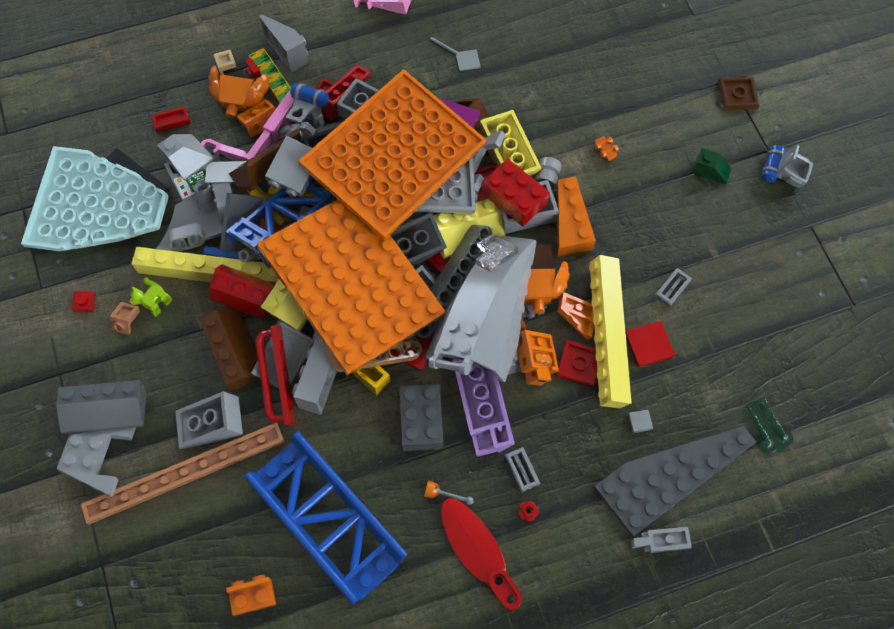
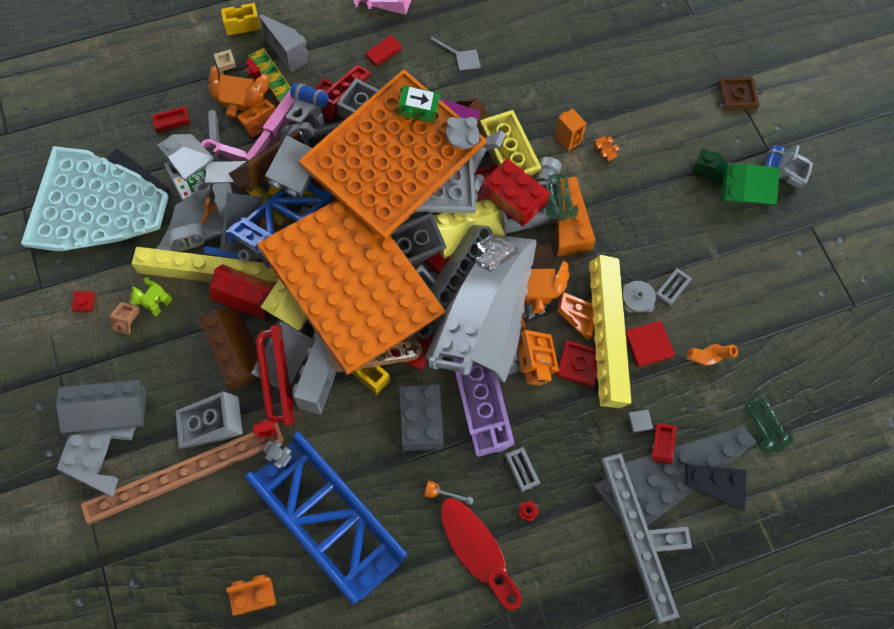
none -> orange hand [201,197,216,224]
none -> light grey tile [208,110,220,150]
none -> yellow brick [221,3,261,36]
none -> red plate [253,420,277,439]
none -> light grey piece [263,440,292,468]
none -> red tile [365,35,402,67]
none -> green brick [397,85,440,123]
none -> light grey piece [446,117,479,149]
none -> clear green piece [545,174,578,221]
none -> orange brick [555,108,587,151]
none -> light grey tile [601,453,679,624]
none -> light grey piece [622,281,656,313]
none -> red tile [652,423,677,464]
none -> black wing [684,464,746,511]
none -> orange arm [687,344,738,366]
none -> green slope [721,163,780,205]

